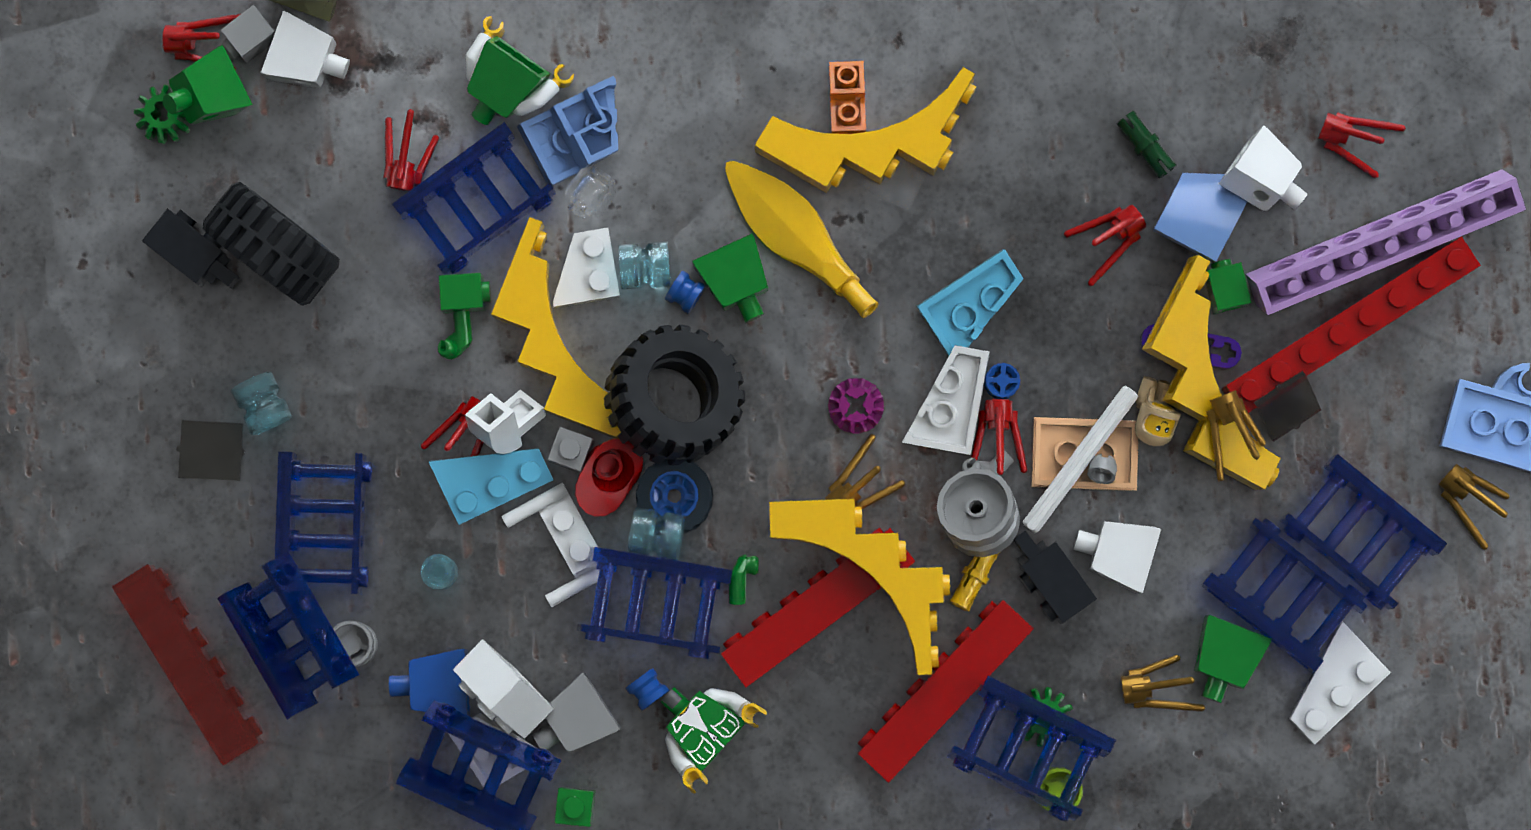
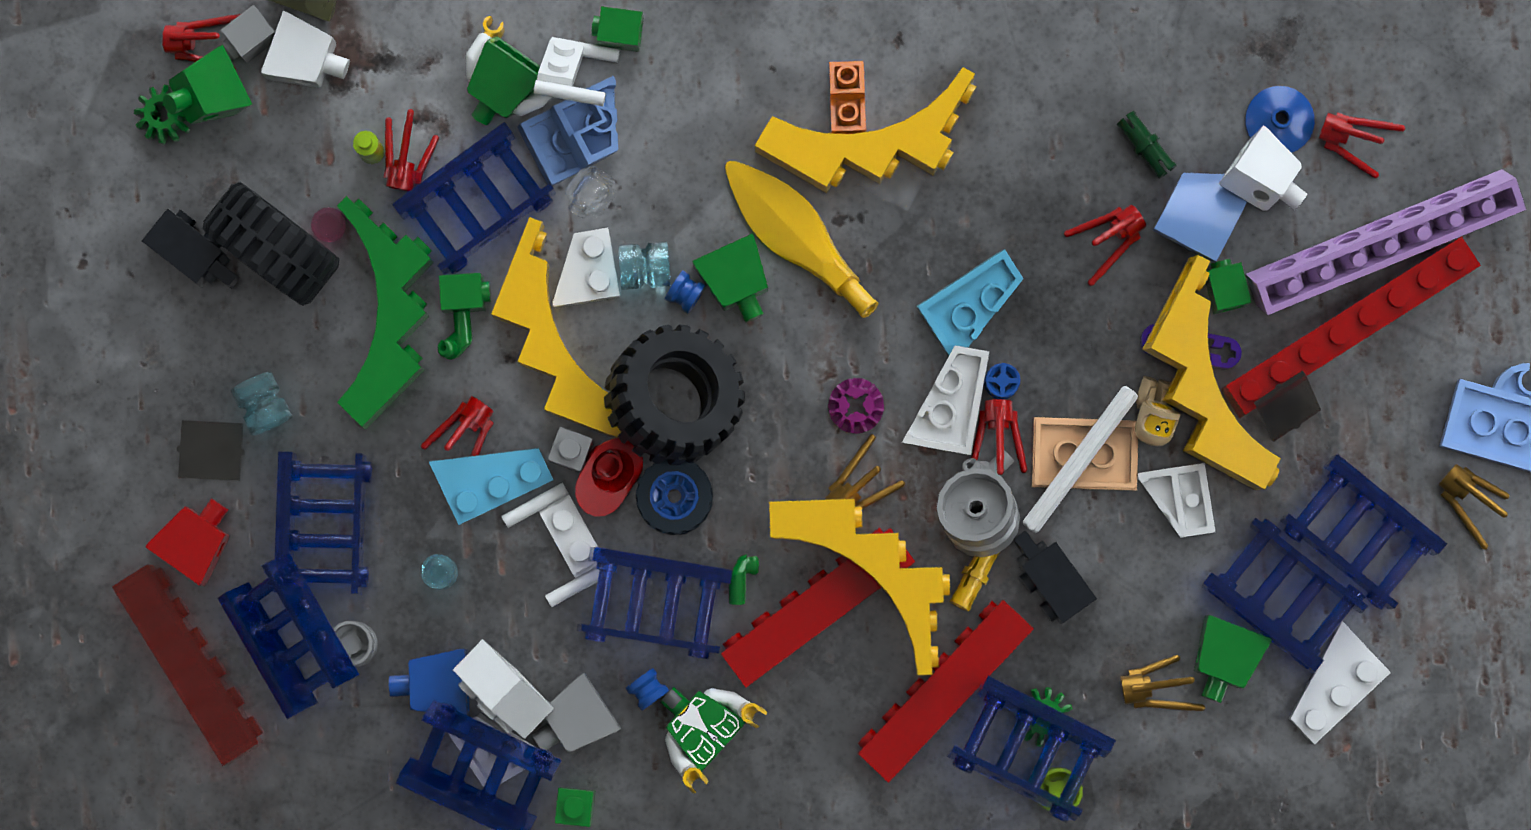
white brick [465,390,546,454] -> none
clear light blue wheel [628,507,685,561] -> none
white torso [1073,521,1161,594] -> none
light grey hinge [1087,454,1117,484] -> none
pearl gold plant [1206,391,1266,481] -> none
none -> red torso [145,498,230,587]
none -> clear pink plate [311,207,347,243]
none -> green arch [337,196,434,429]
none -> lime cylinder [353,131,385,164]
none -> white plate [534,37,620,106]
none -> green brick [591,6,644,52]
none -> white wing [1138,463,1216,538]
none -> blue dish [1245,86,1315,153]

